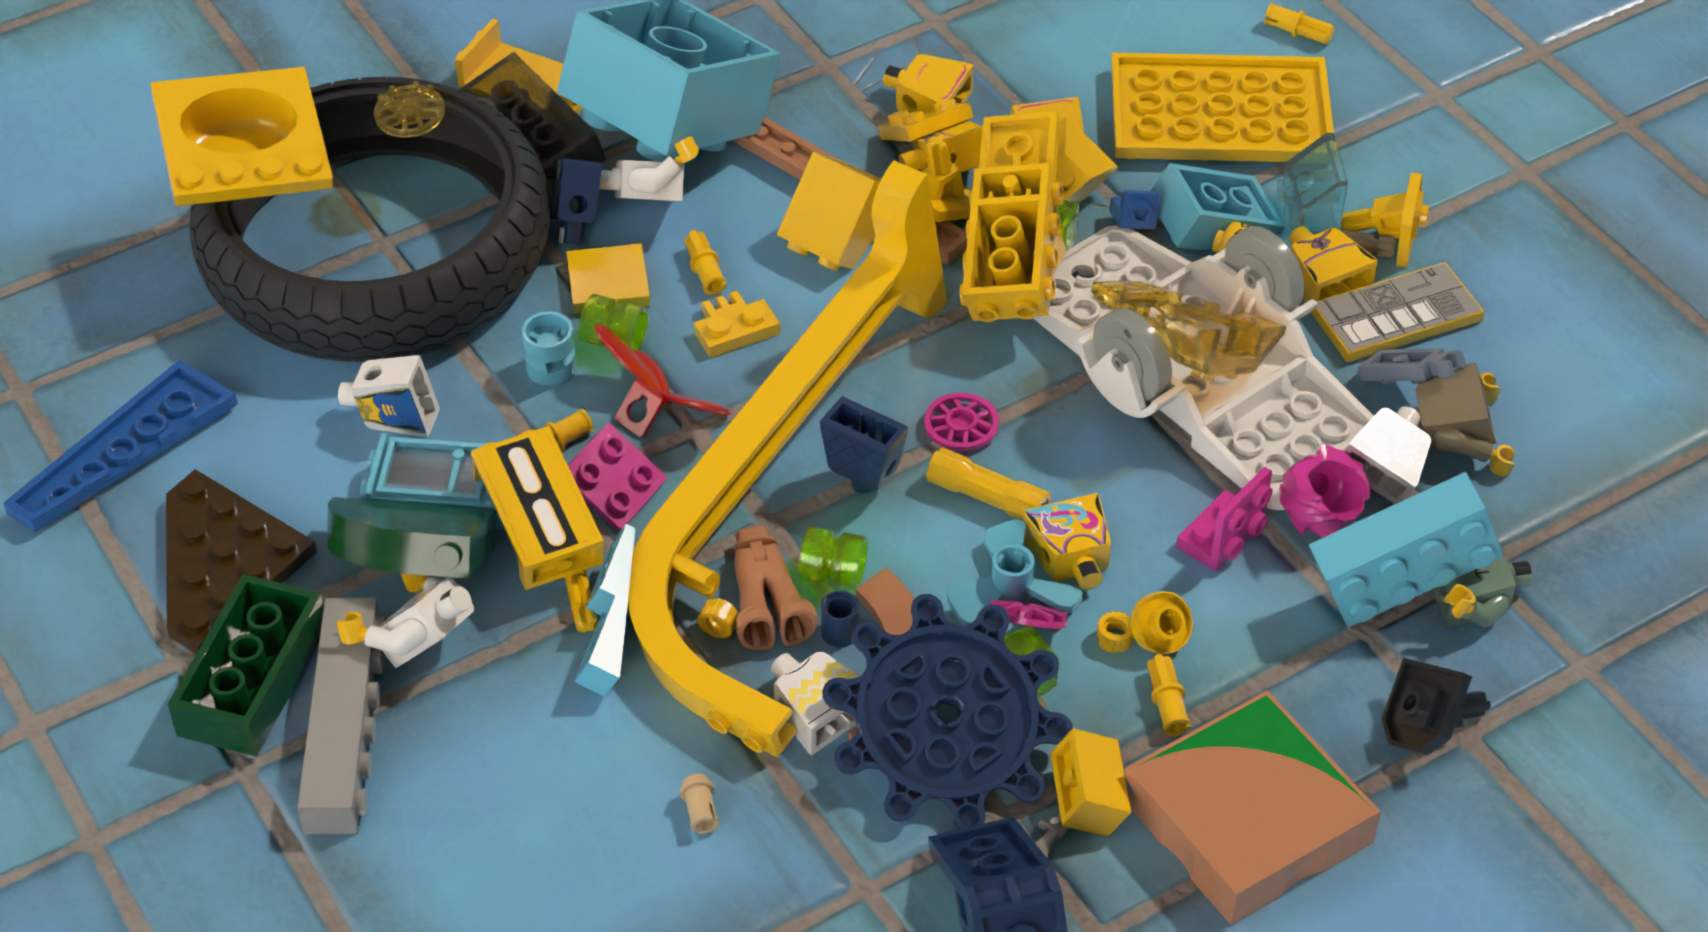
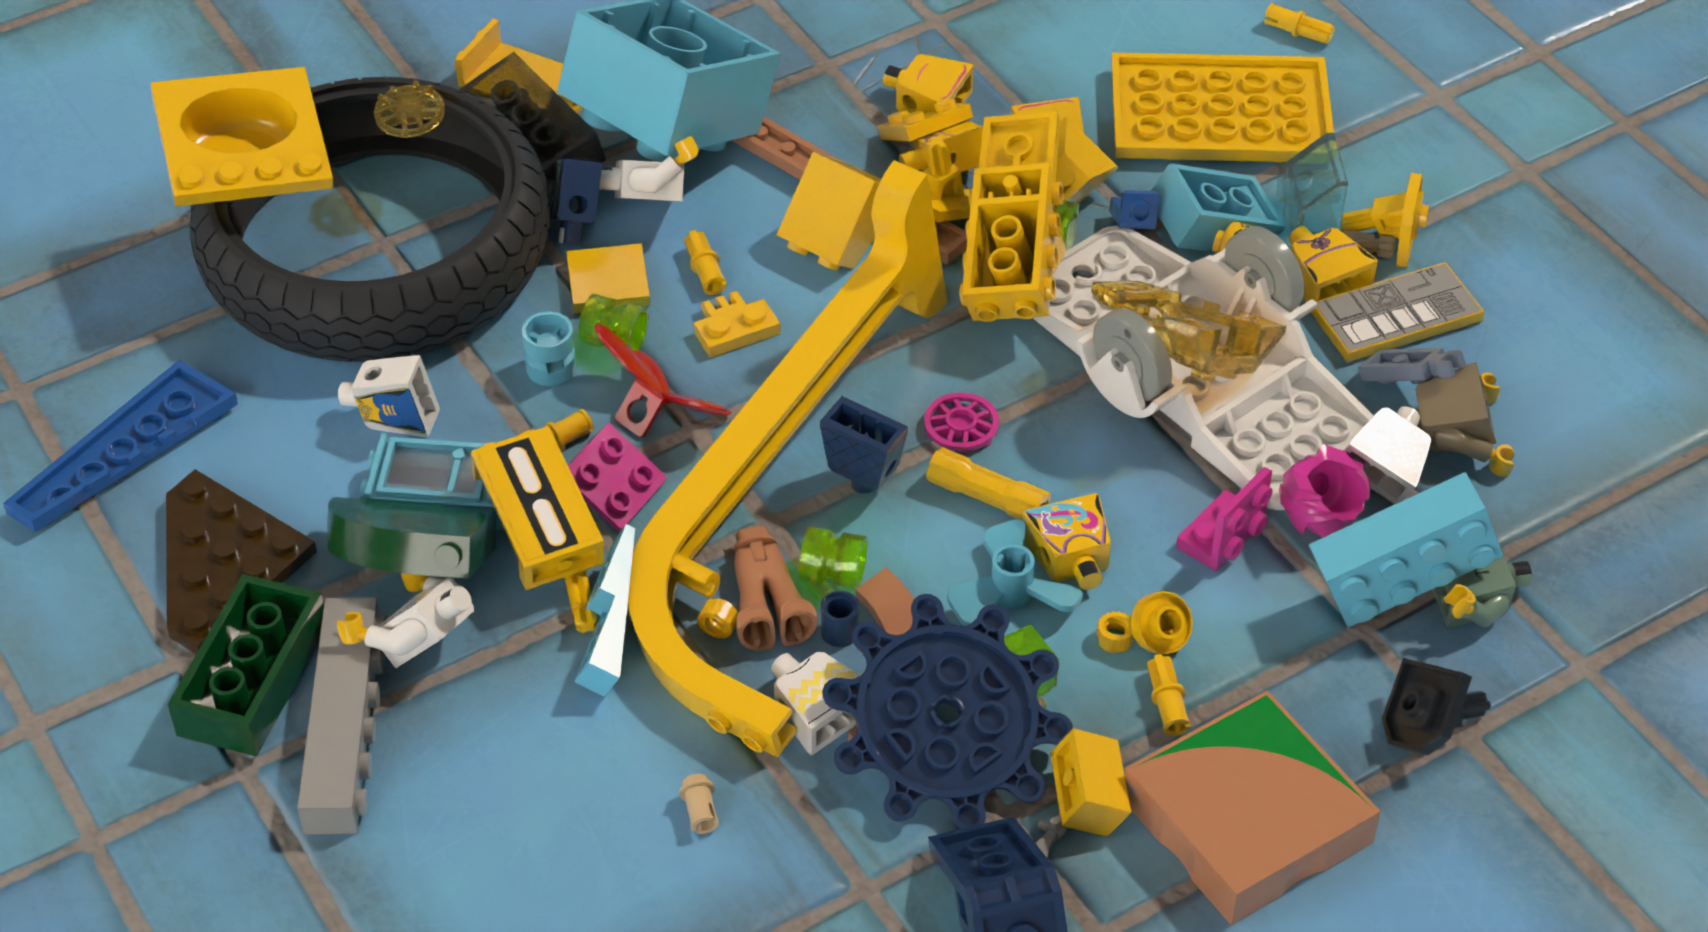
dark pink wheel [990,600,1068,629] -> none

